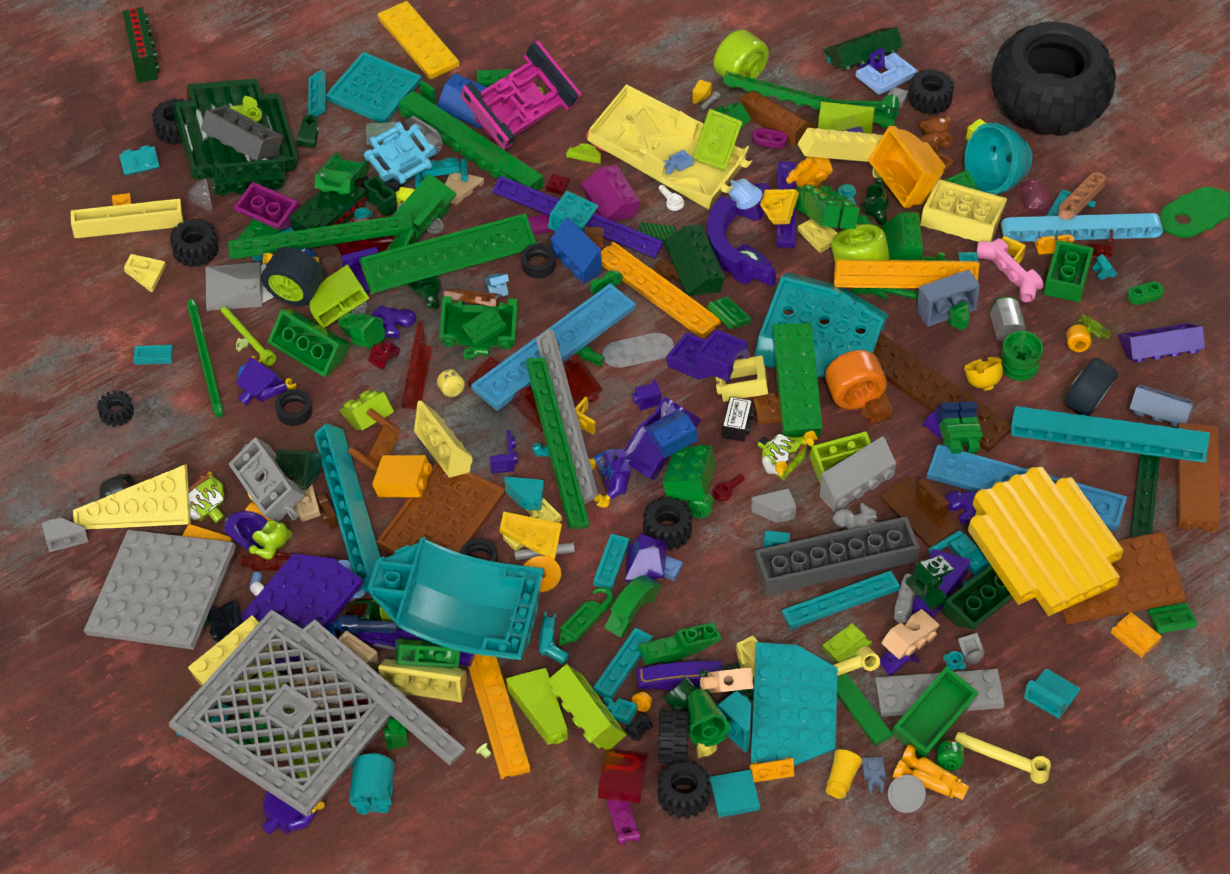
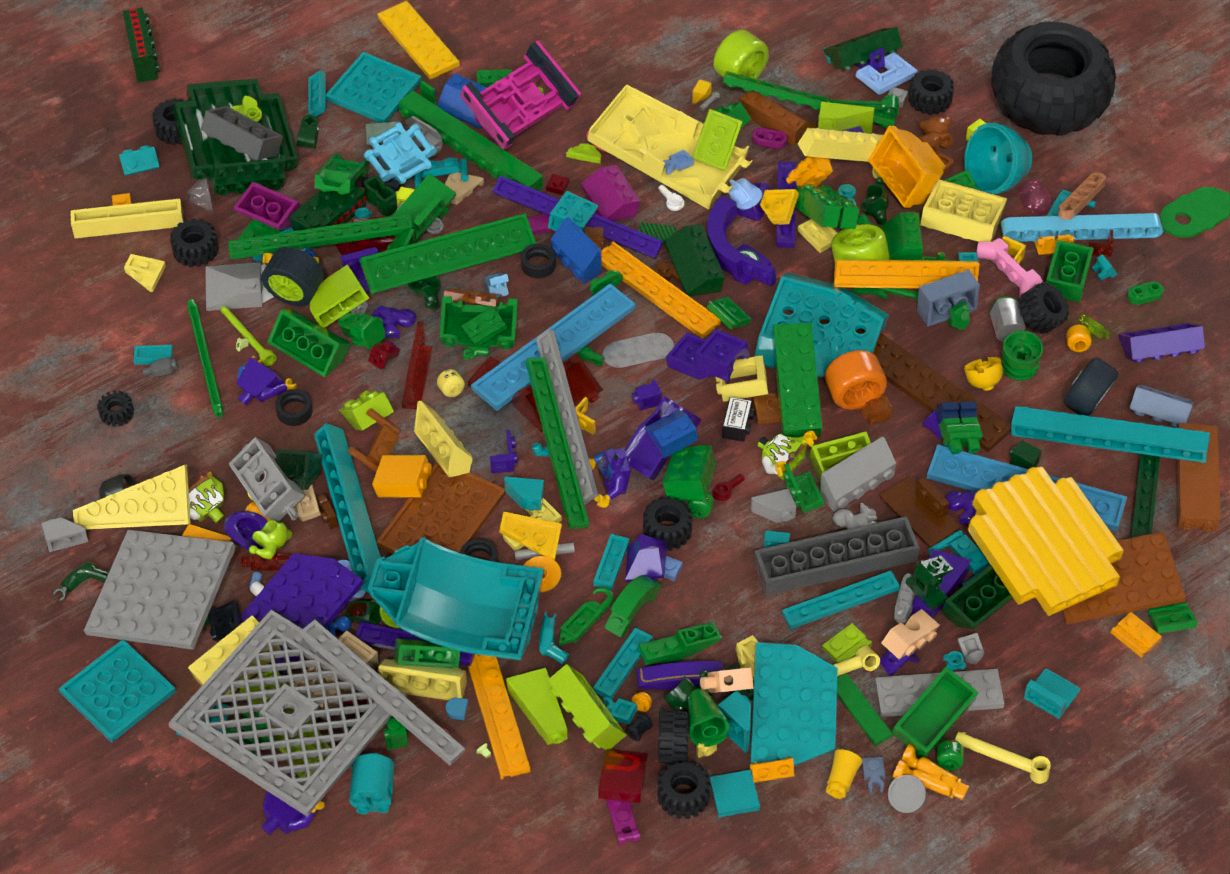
dark blue piece [340,615,398,636] -> none
none -> dark green arm [53,562,110,601]
none -> teal plate [58,639,176,743]
none -> dark grey plant [143,357,178,377]
none -> dark azure tile [446,698,468,721]
none -> green bracket [783,463,825,514]
none -> dark green brick [1009,440,1042,469]
none -> black tyre [1018,282,1069,334]

